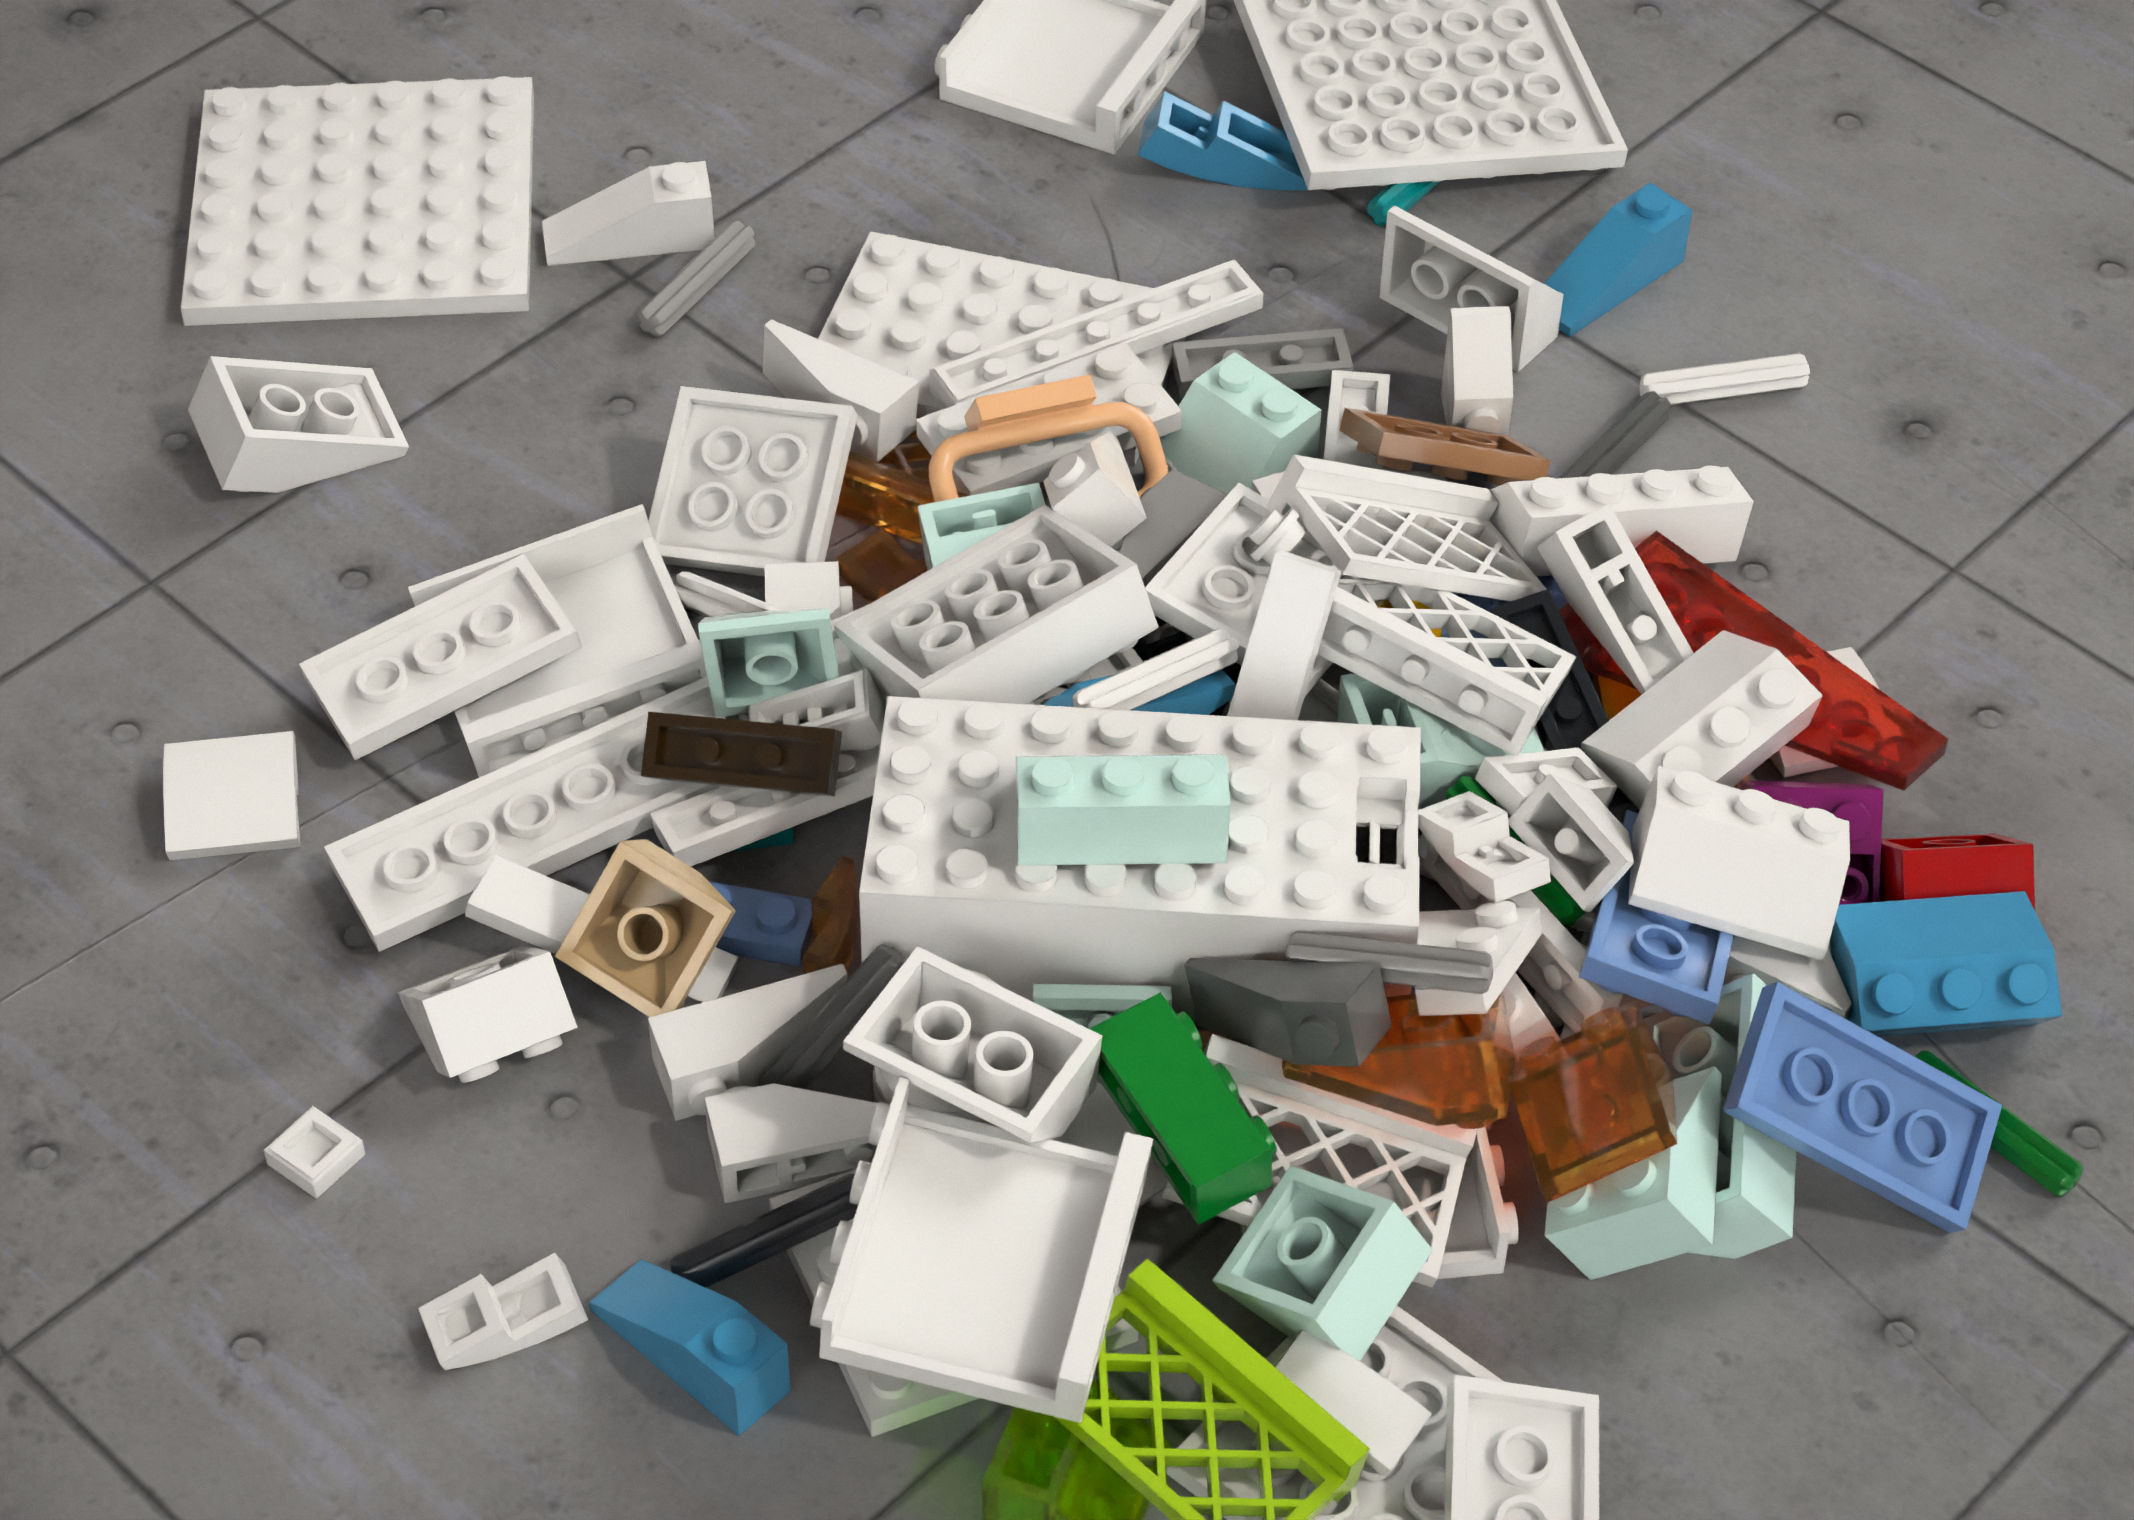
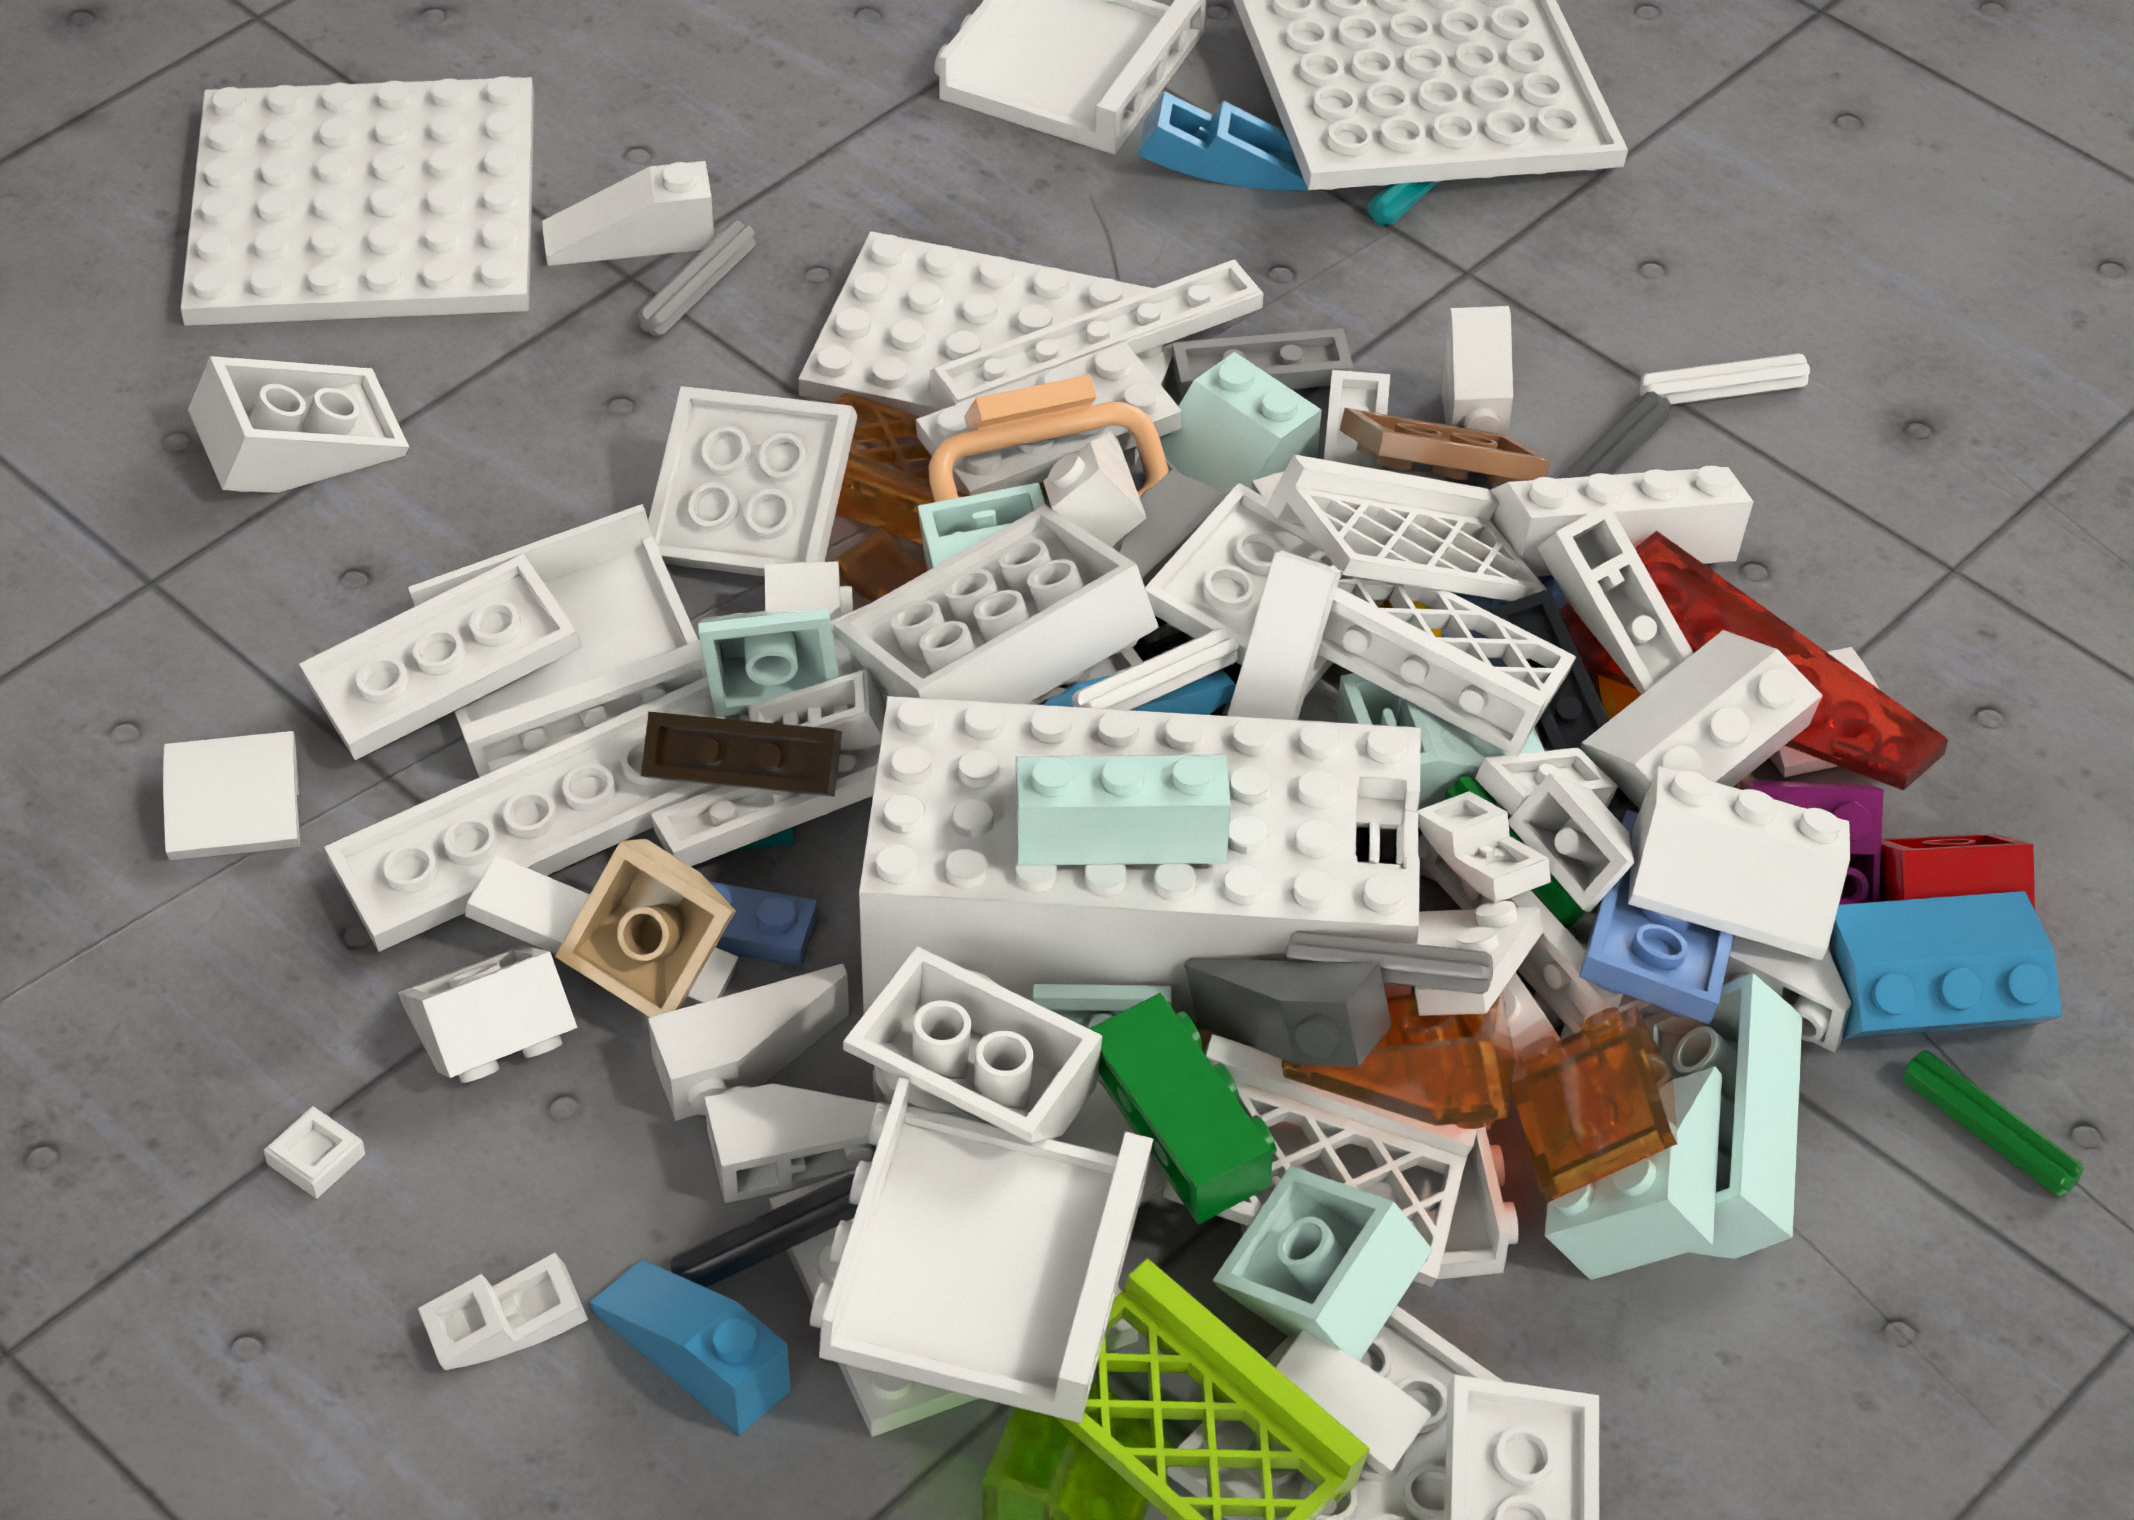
white axle [674,571,778,617] -> none
dark grey axle [759,944,906,1089] -> none
white slope [762,320,919,462] -> none
clear orange slope [802,856,858,974] -> none
white plate [1249,508,1307,566] -> none
white slope [1379,206,1563,373] -> none
dark azure slope [1544,182,1692,337] -> none
medium blue plate [1723,982,2002,1233] -> none

